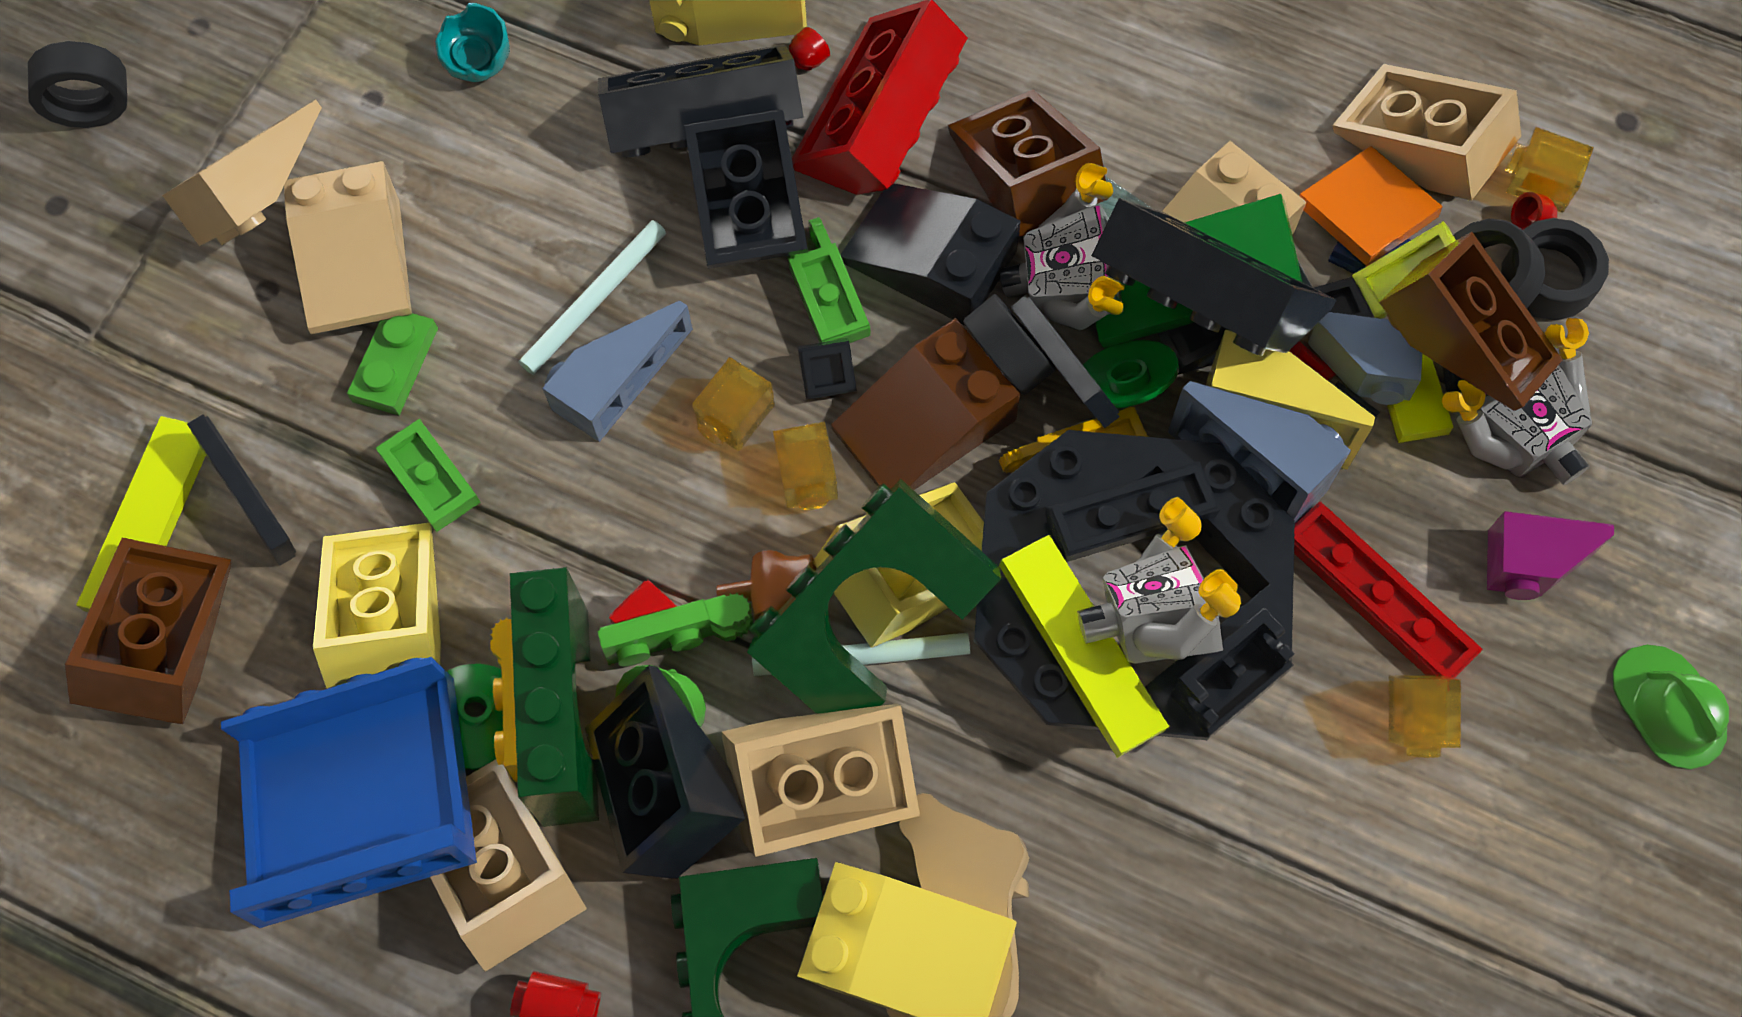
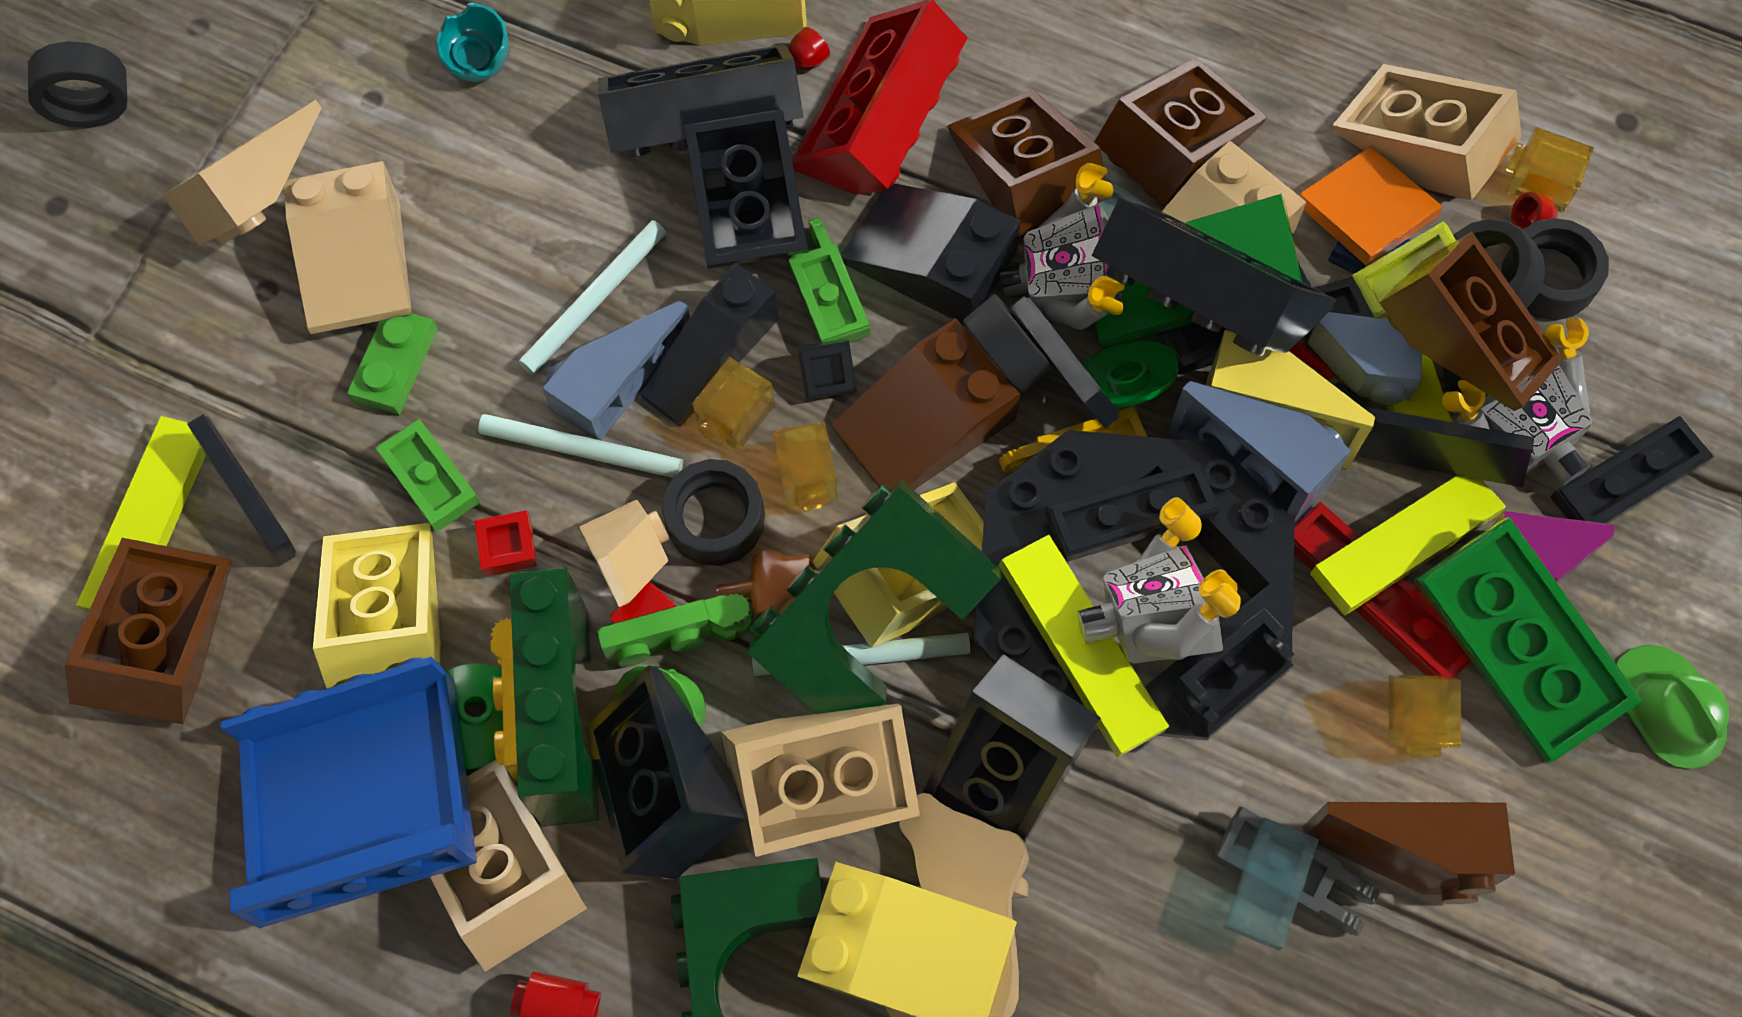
none -> red plate [474,510,538,576]
none -> light aqua bar [478,414,683,478]
none -> tan slope [579,500,669,607]
none -> black slope [641,263,779,427]
none -> black tyre [662,459,765,566]
none -> black slope [922,654,1101,843]
none -> reddish brown slope [1094,57,1267,206]
none -> dark grey hinge [1211,806,1380,936]
none -> clear light blue tile [1223,817,1319,951]
none -> reddish brown slope [1303,802,1515,904]
none -> neon yellow tile [1310,475,1506,616]
none -> black tile [1360,408,1535,488]
none -> green tile [1414,517,1642,764]
none -> black tile [1550,416,1714,524]

